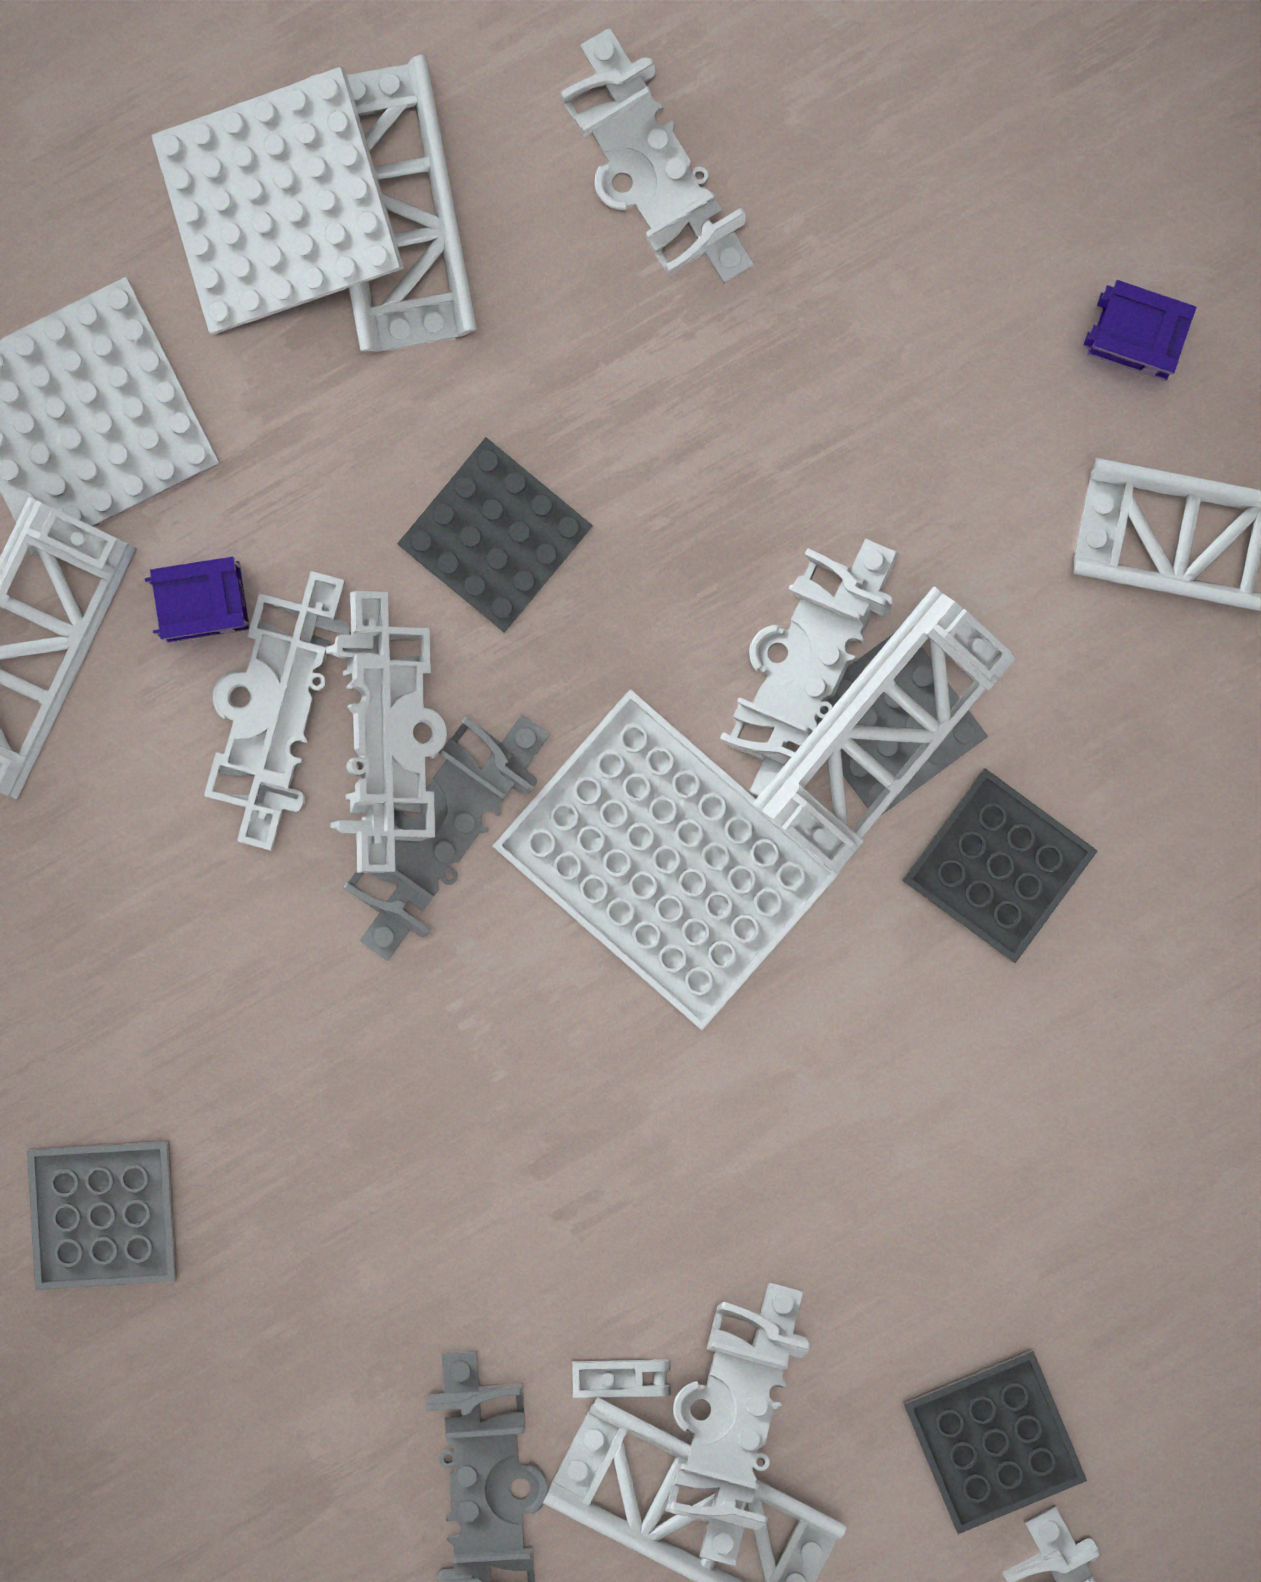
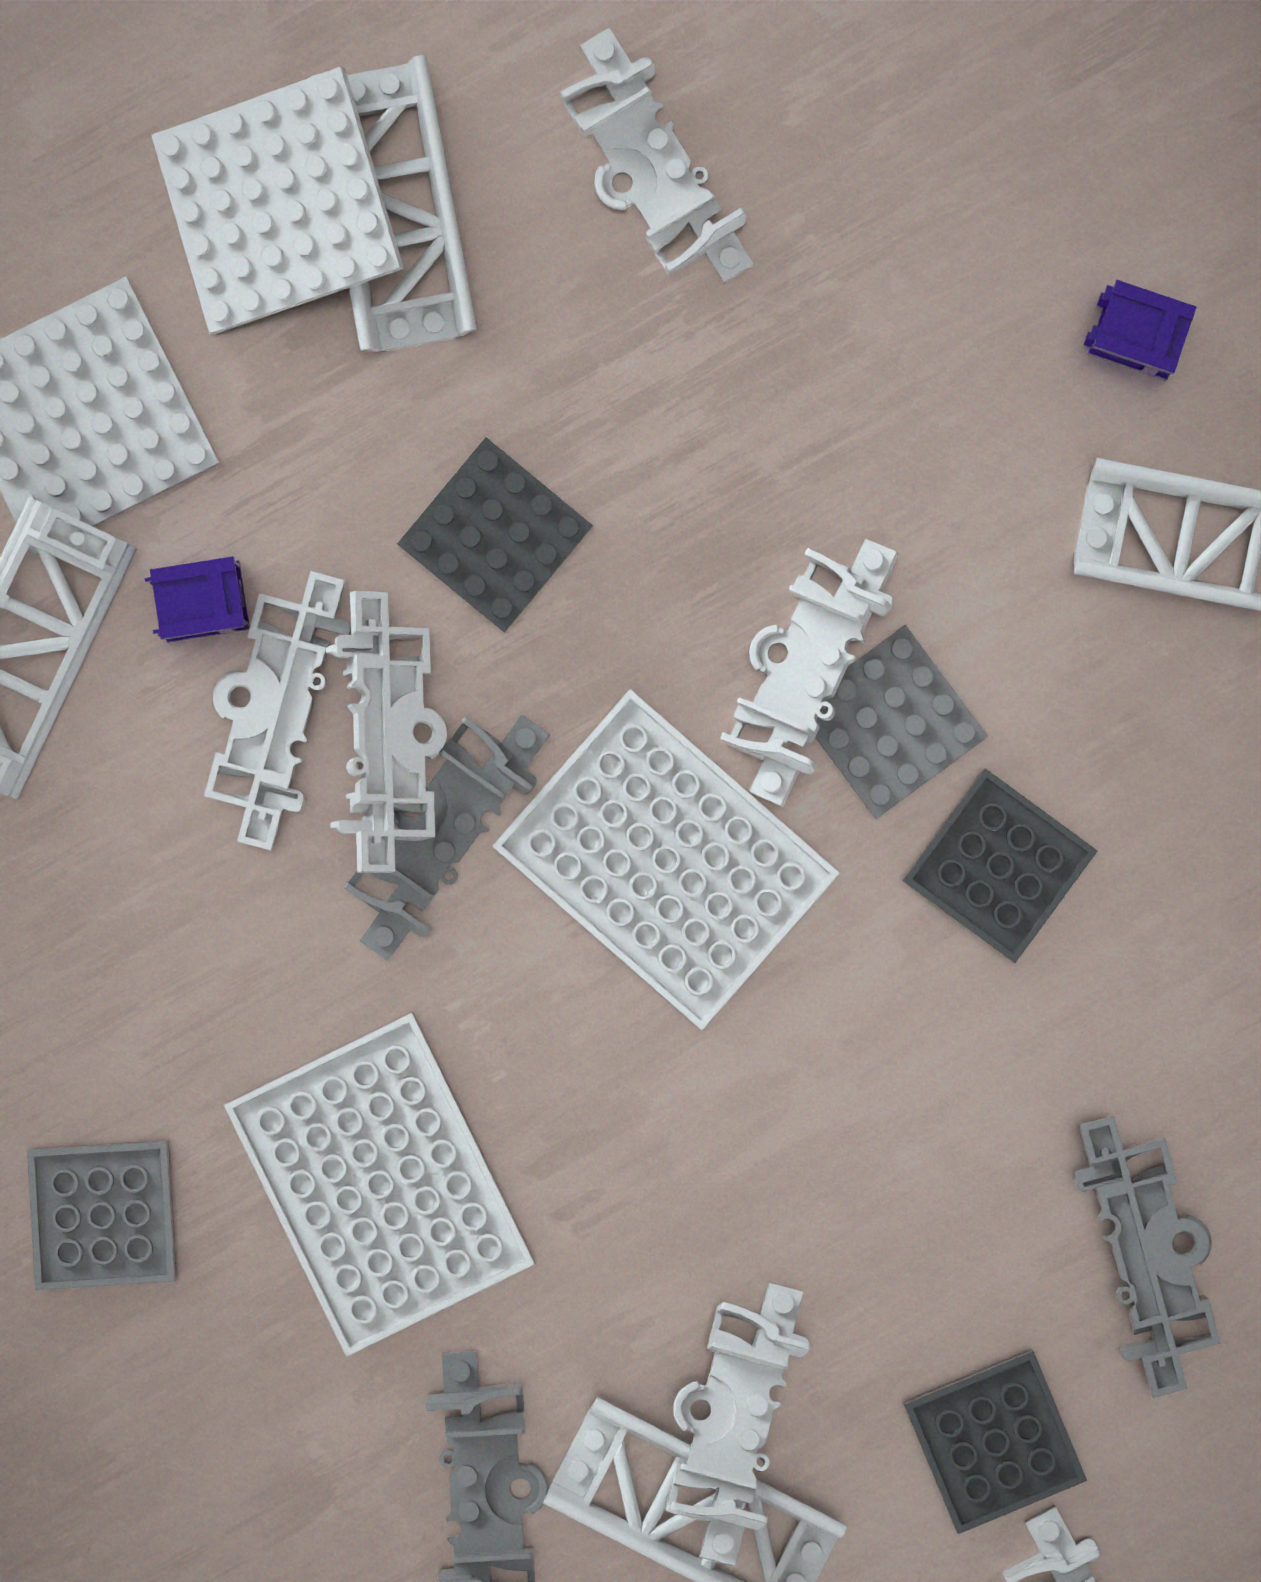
white plate [572,1359,671,1398] -> none
white piece [753,586,1016,874] -> none
none -> white plate [224,1012,535,1357]
none -> light grey piece [1073,1116,1221,1398]

